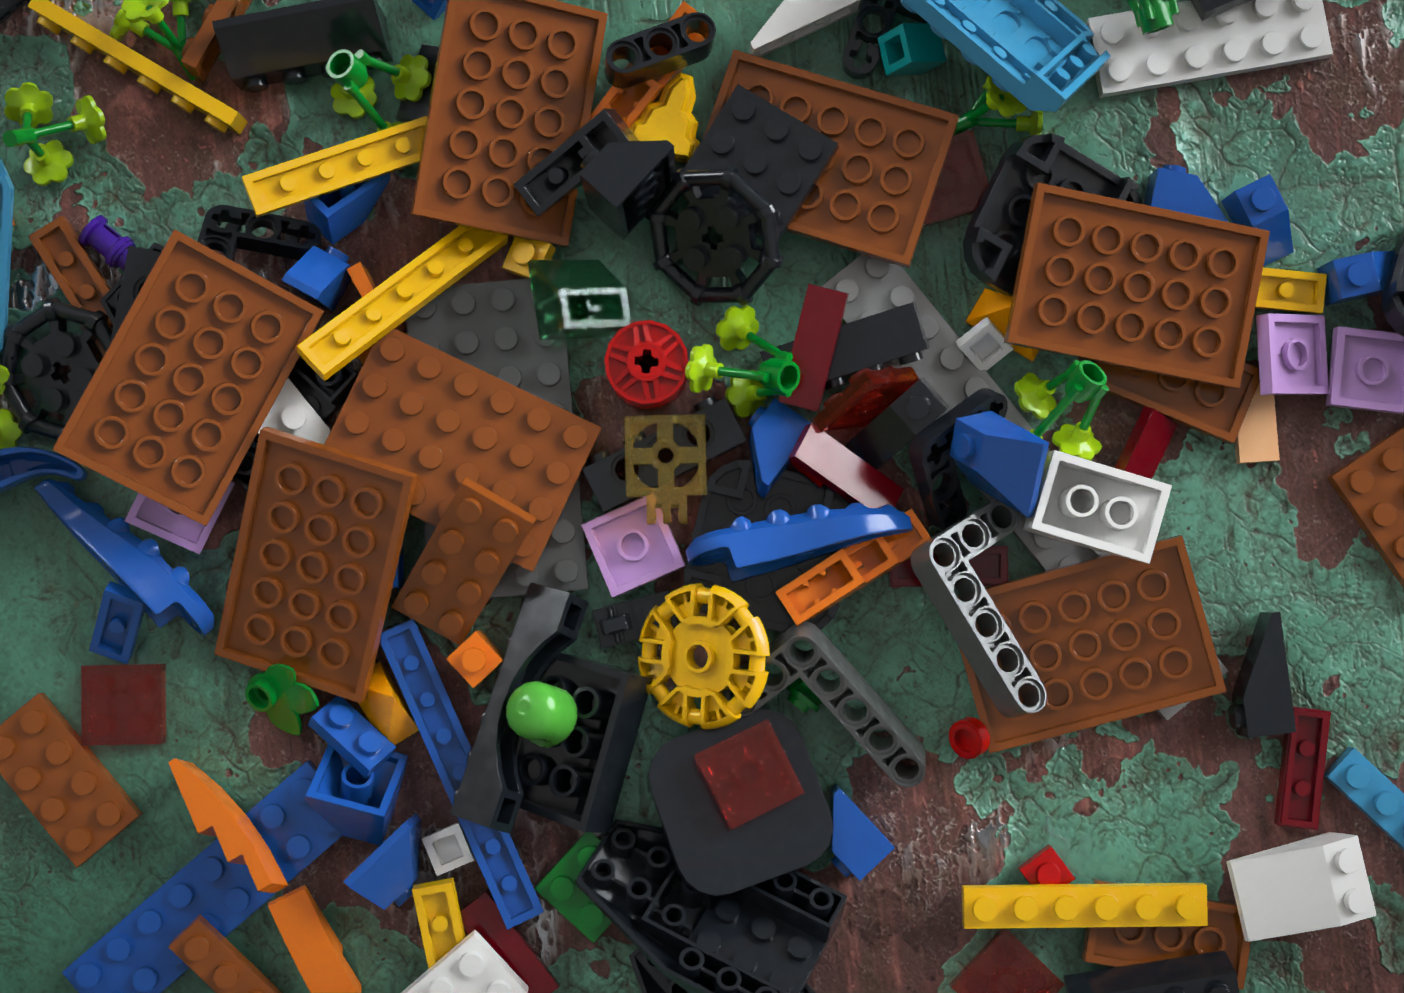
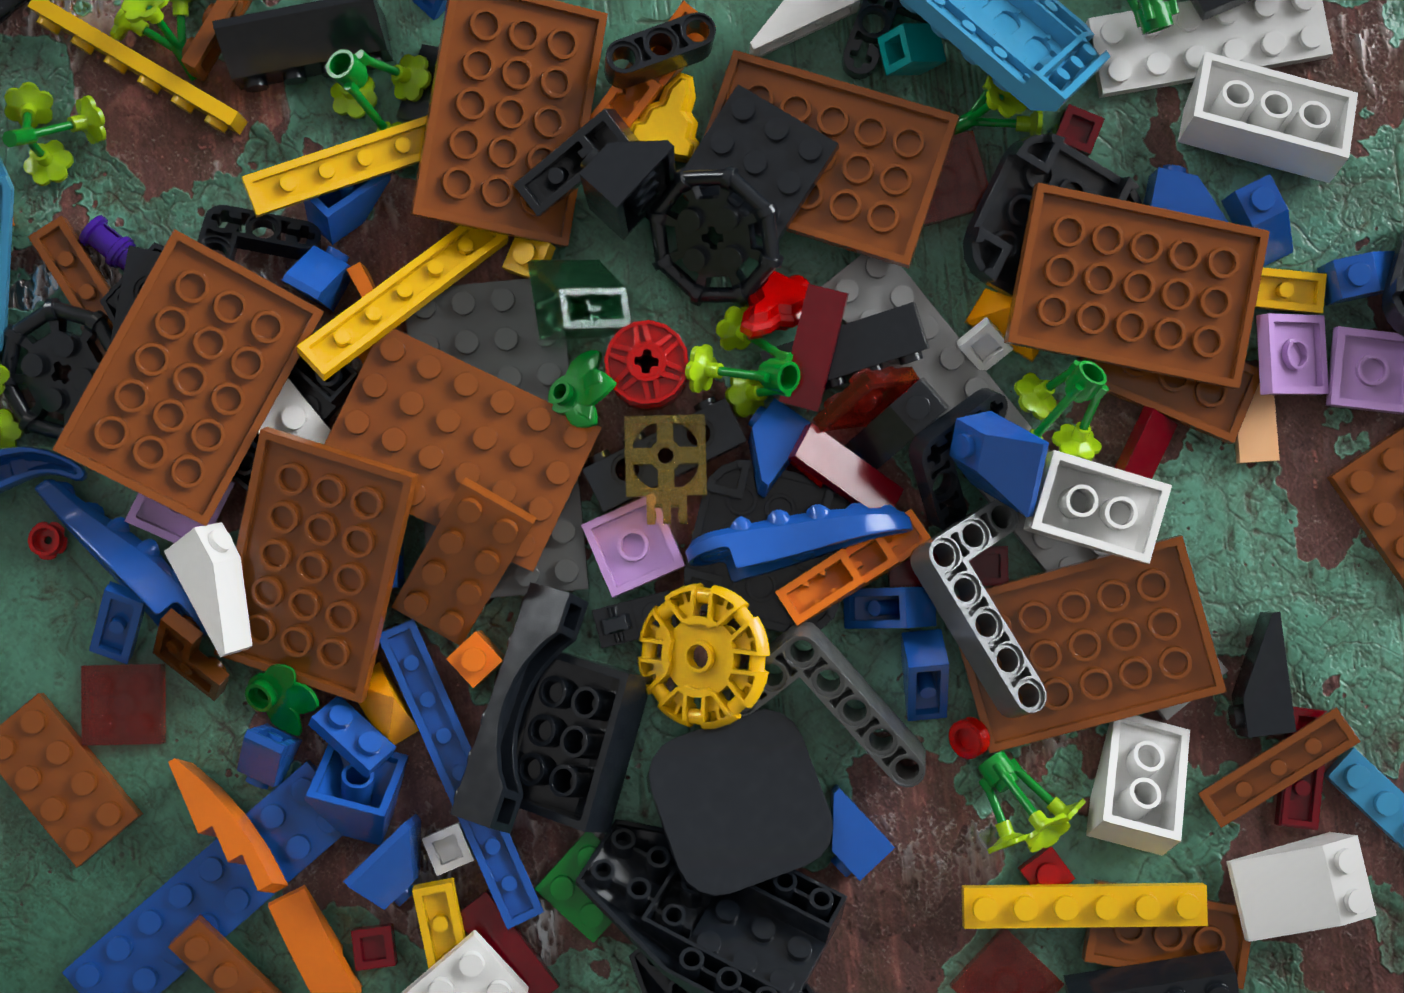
bright green helmet [506,681,577,748] -> none
clear red plate [694,719,805,830] -> none
green plate [786,677,822,714] -> none
none -> red plate [28,521,68,560]
none -> reddish brown plate [152,608,230,701]
none -> white slope [164,522,252,658]
none -> blue slope [237,724,302,790]
none -> dark red tile [351,923,398,971]
none -> green plate [548,350,617,428]
none -> red rock [740,271,810,340]
none -> blue slope [843,587,937,629]
none -> blue slope [901,629,949,721]
none -> plant [978,751,1087,854]
none -> dark red tile [1055,104,1105,157]
none -> white slope [1086,715,1190,856]
none -> white slope [1178,52,1358,183]
none -> dark orange plate [1198,707,1361,828]

